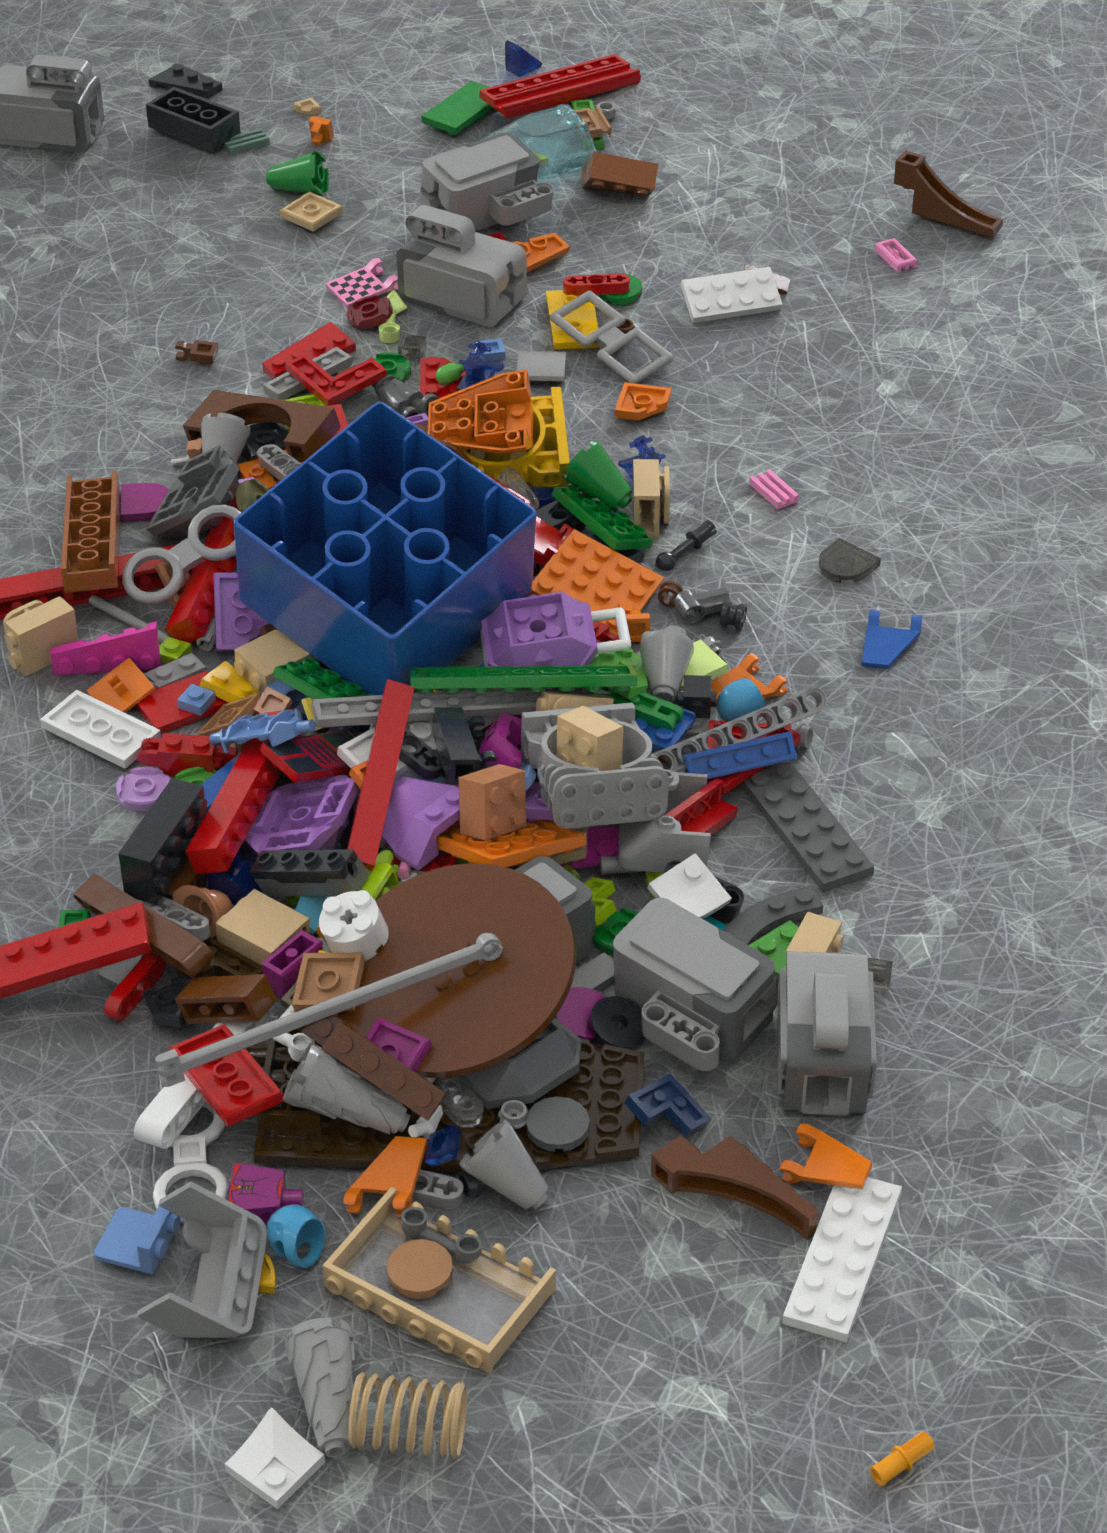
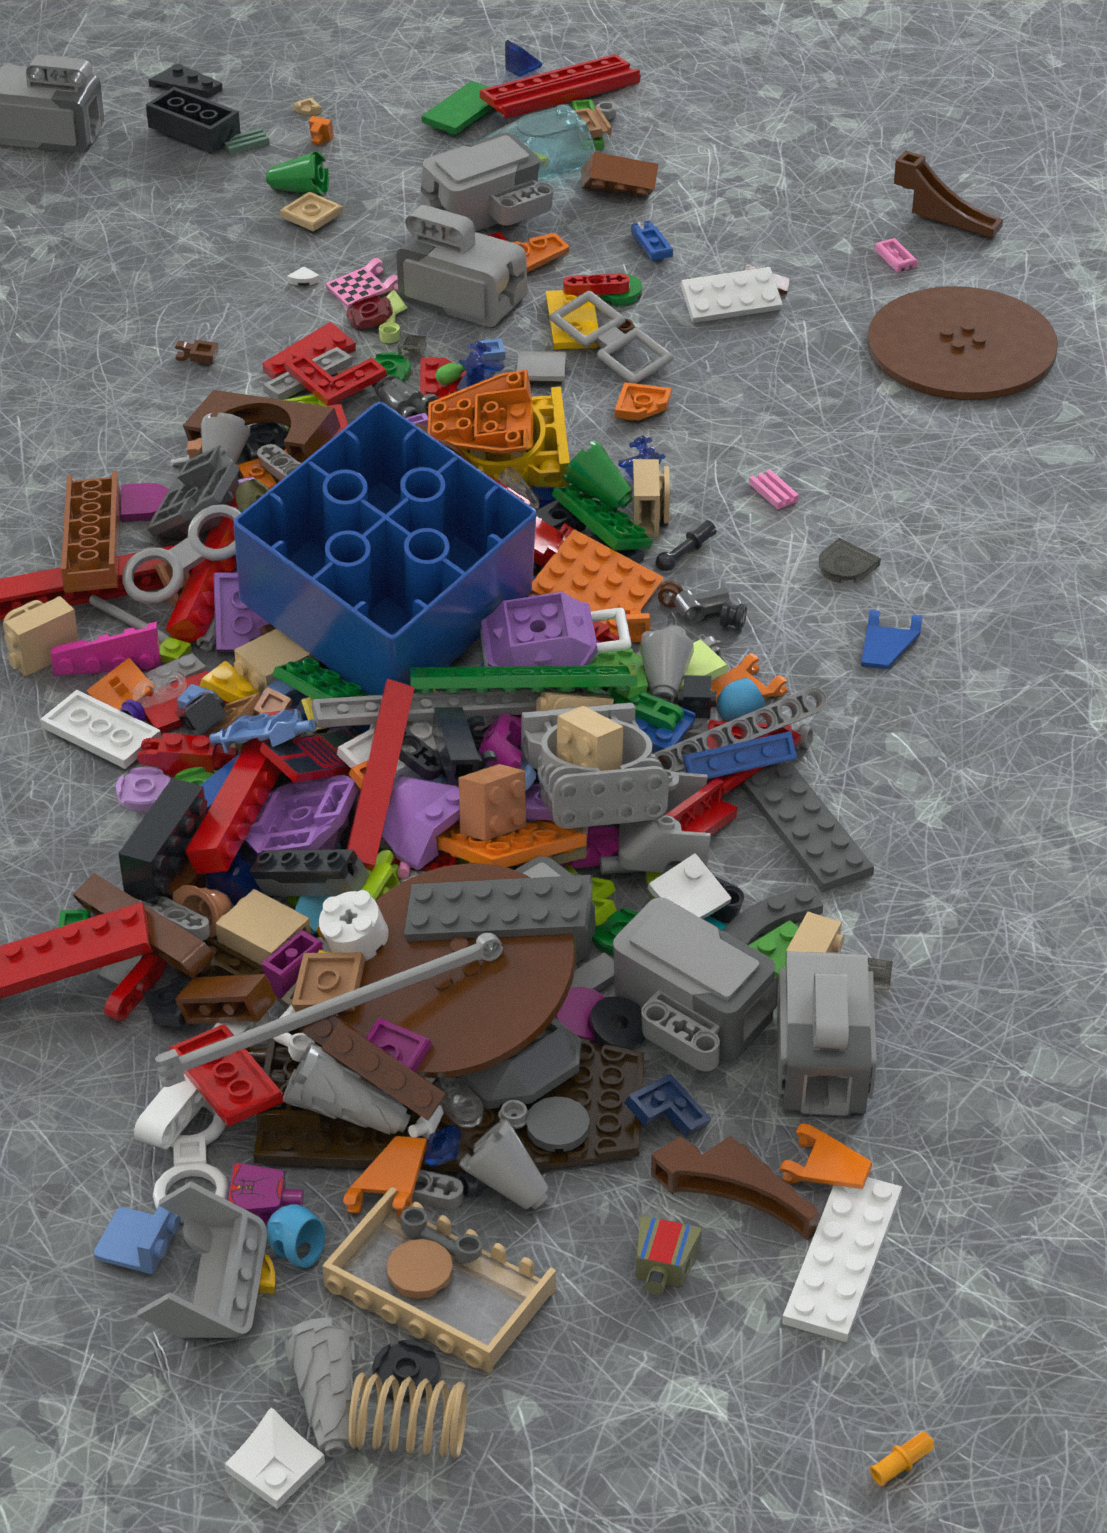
none -> dark purple plate [119,699,145,722]
none -> clear plate [133,670,187,708]
none -> black brick [174,692,227,735]
none -> white tile [287,267,320,286]
none -> black tile [372,1339,441,1402]
none -> dark grey plate [404,875,593,942]
none -> blue hinge [631,220,673,261]
none -> olive torso [636,1215,702,1294]
none -> reddish brown plate [868,286,1058,400]

